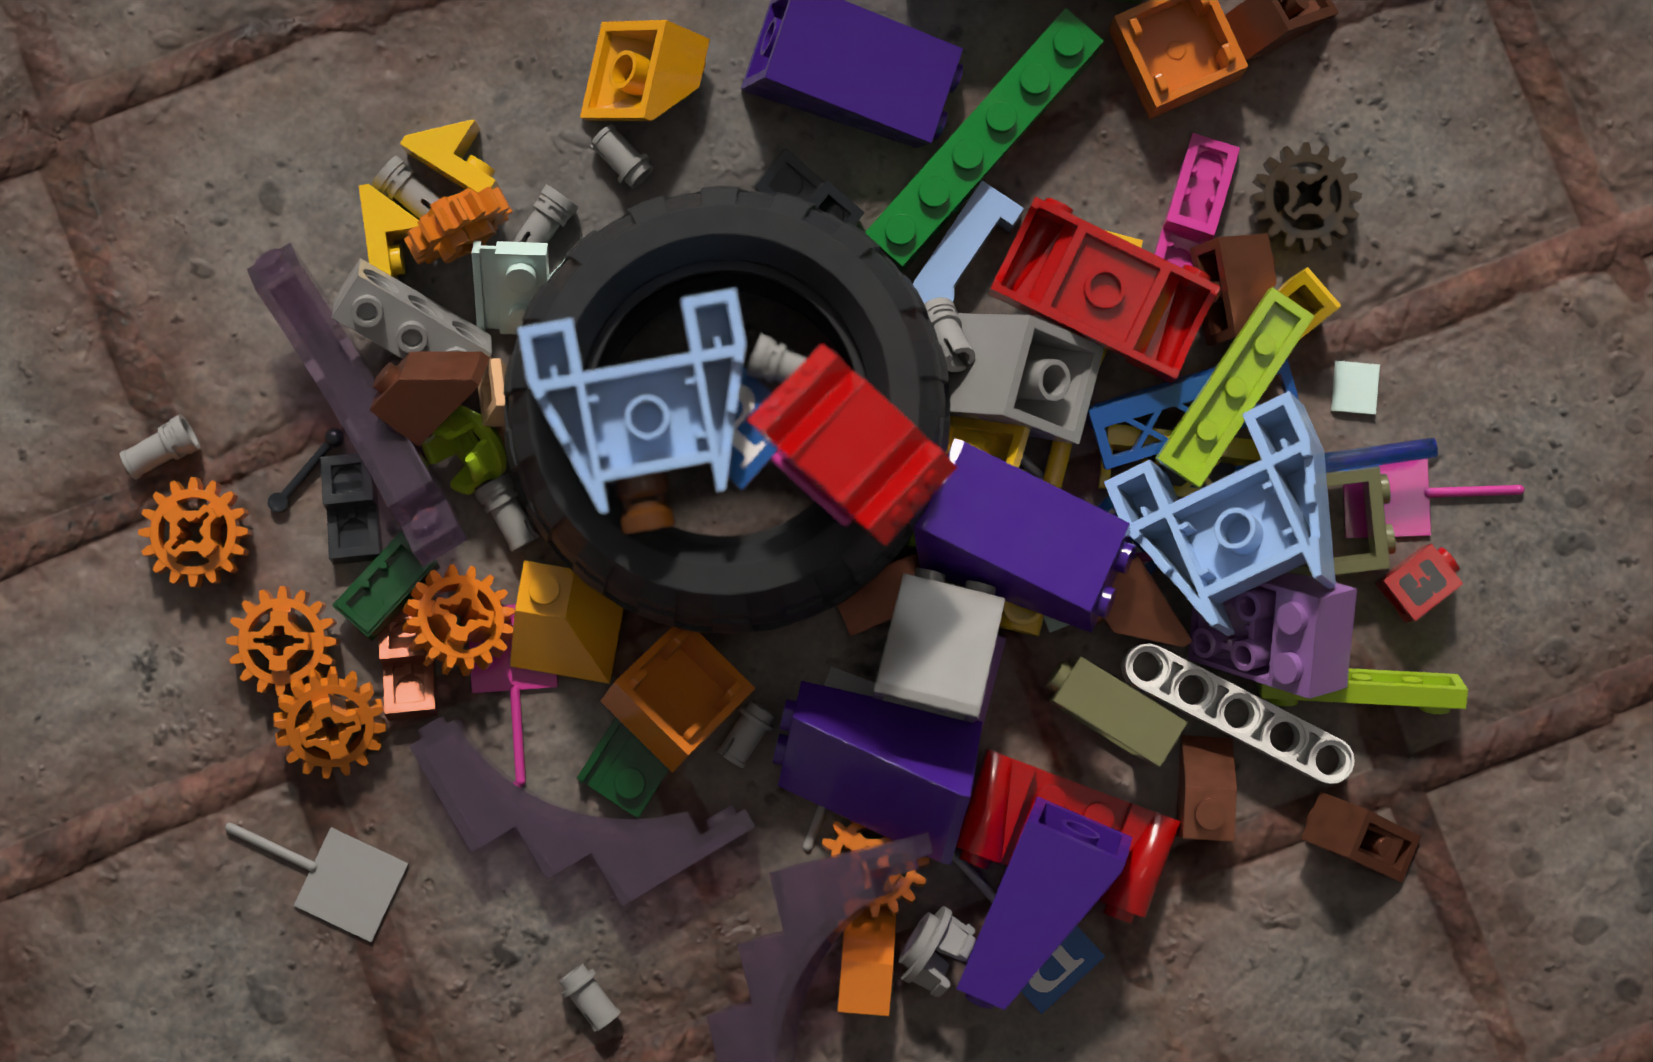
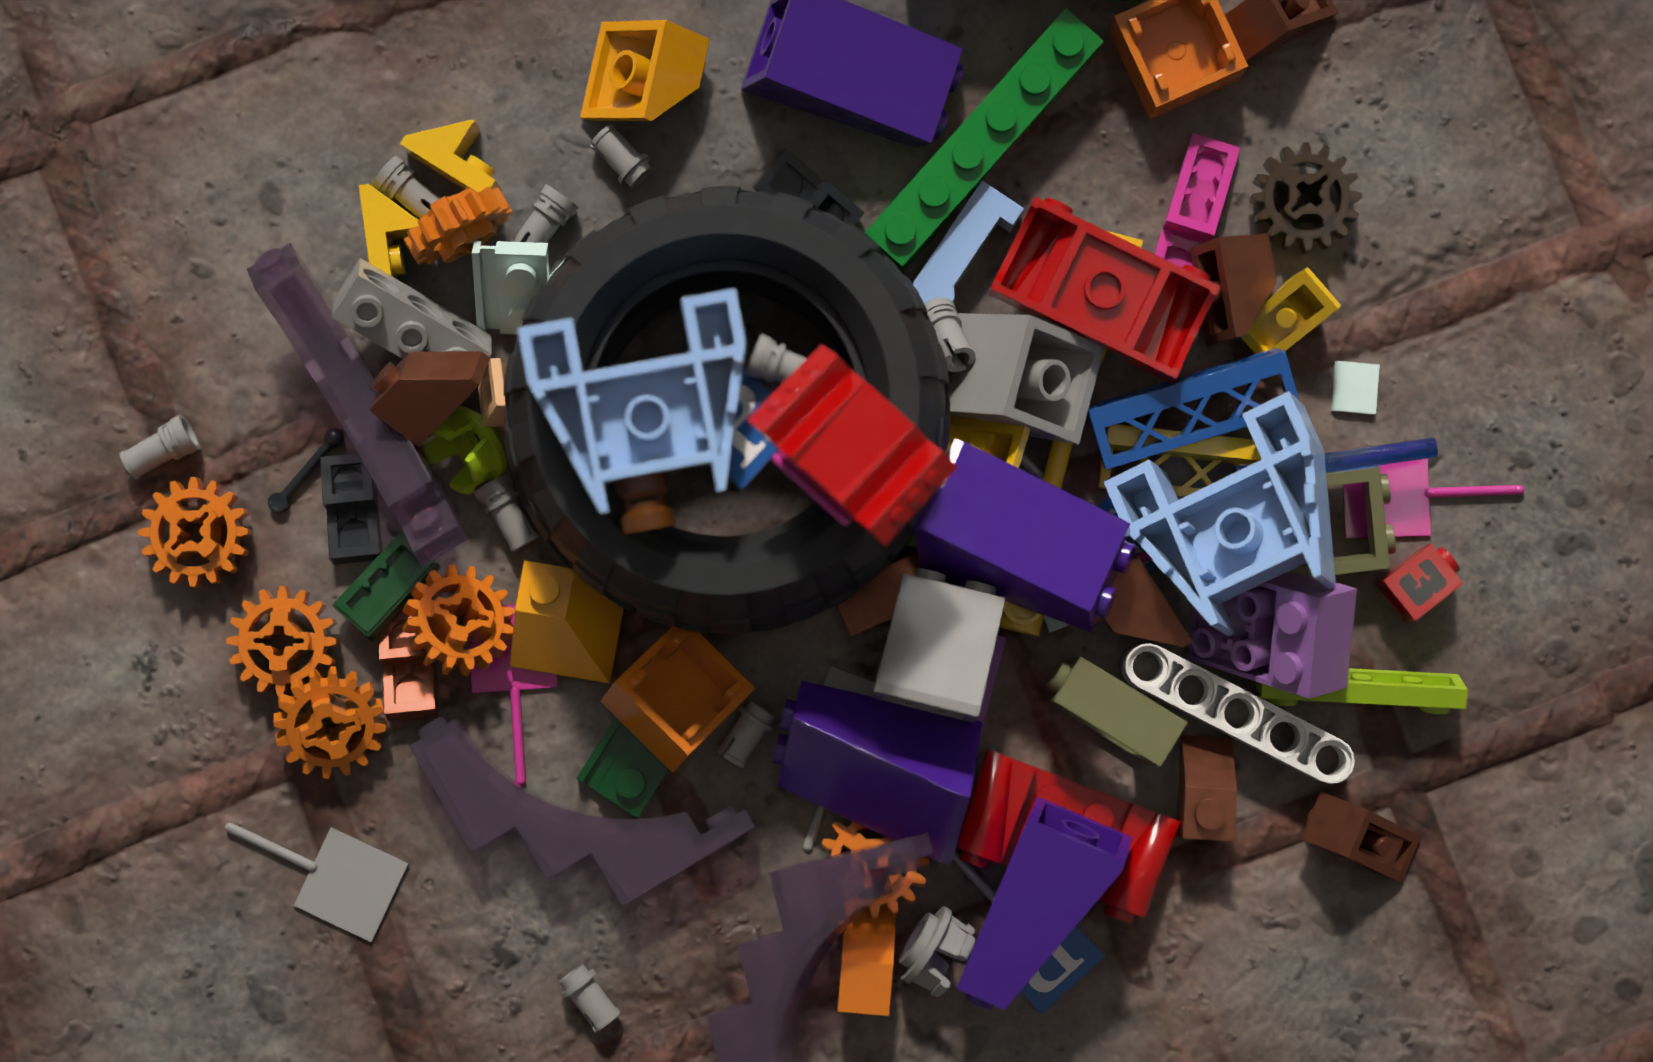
lime plate [1155,287,1315,488] -> none

